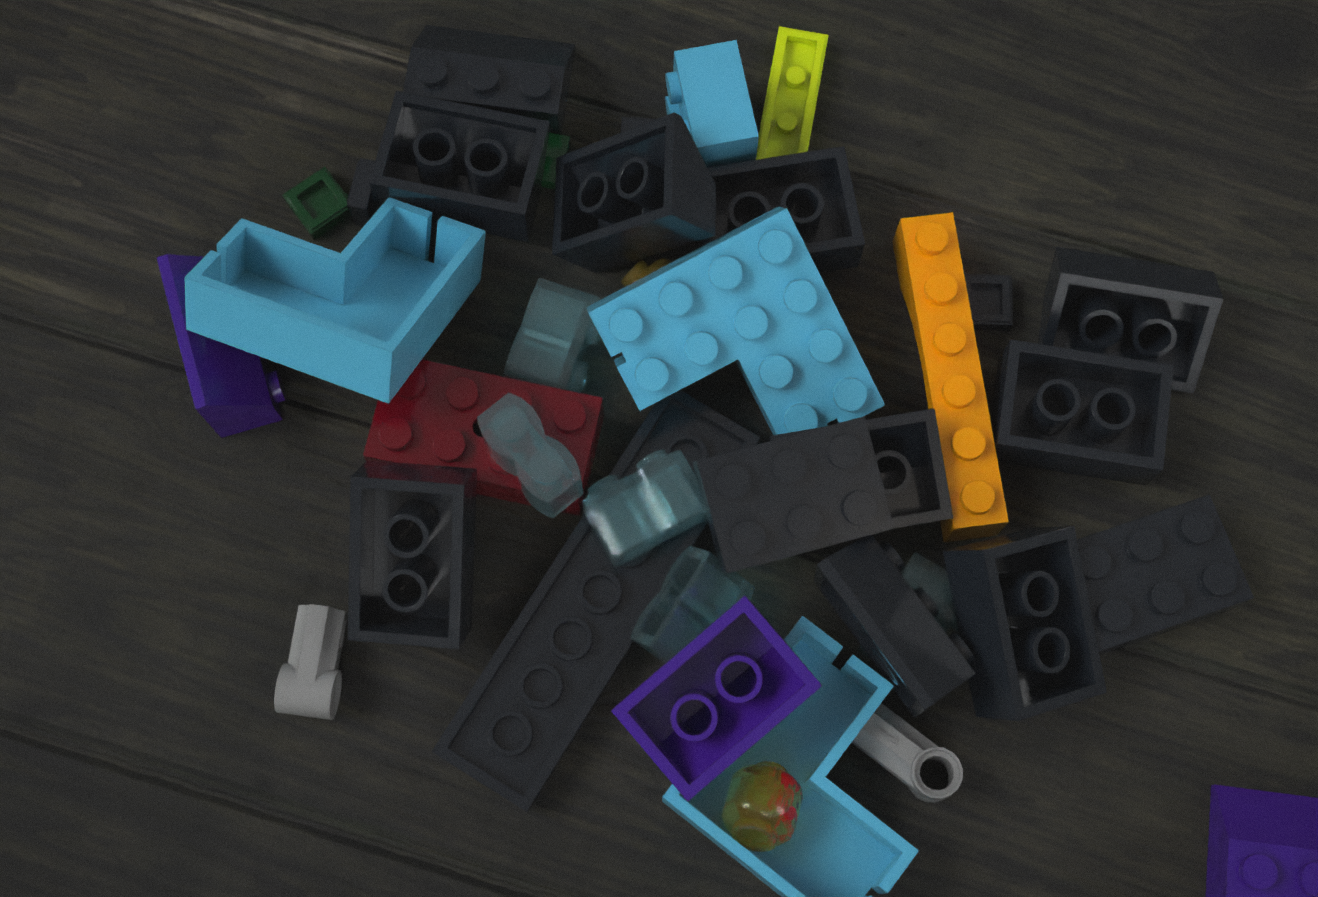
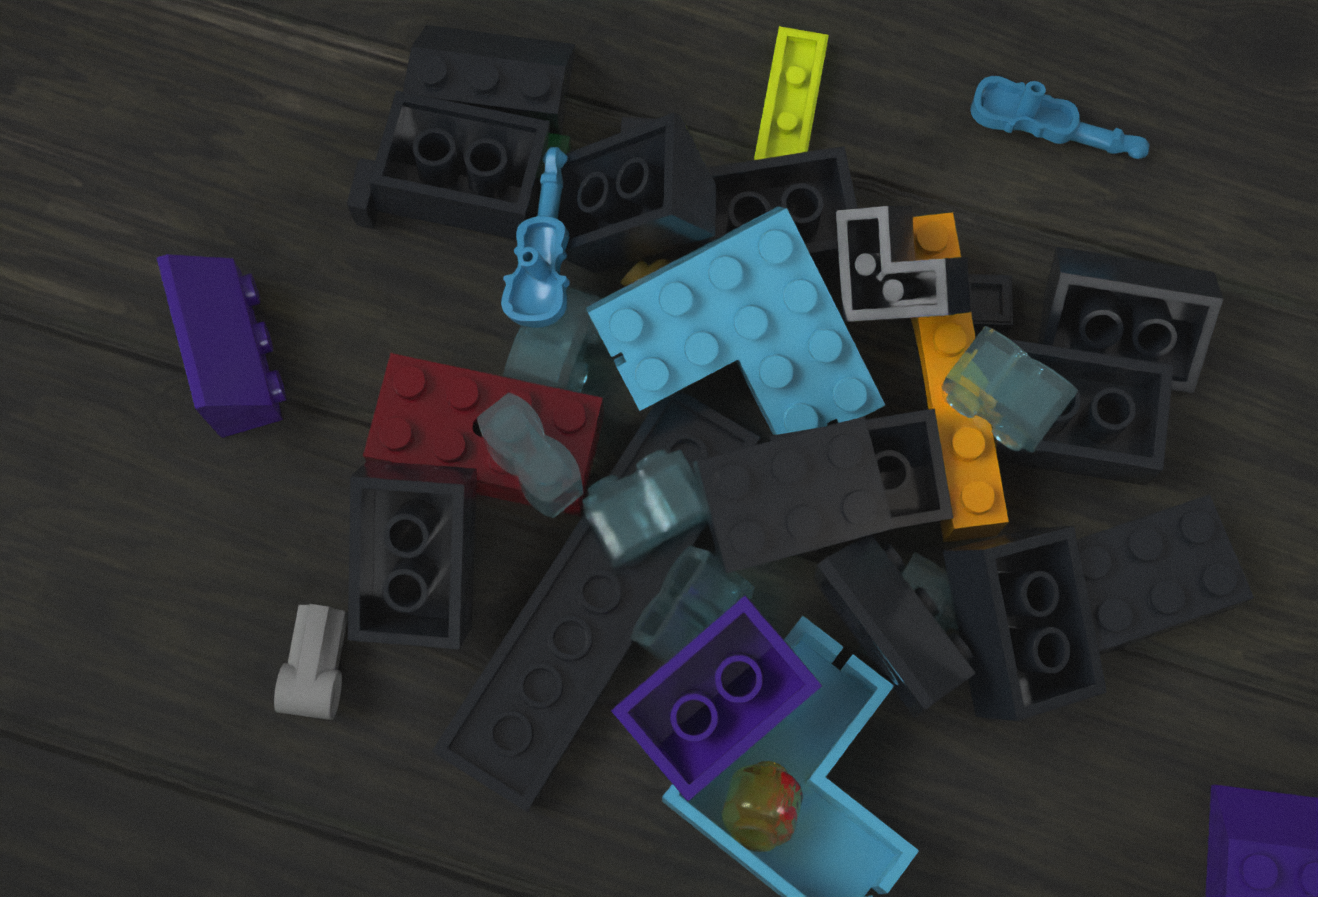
medium azure piece [185,197,486,404] -> none
dark green tile [282,167,351,240] -> none
medium azure brick [665,40,759,167] -> none
light grey piece [851,703,963,803] -> none
none -> dark azure piece [501,147,570,328]
none -> black brick [836,206,971,322]
none -> clear light blue brick [942,326,1078,453]
none -> dark azure piece [970,76,1149,159]

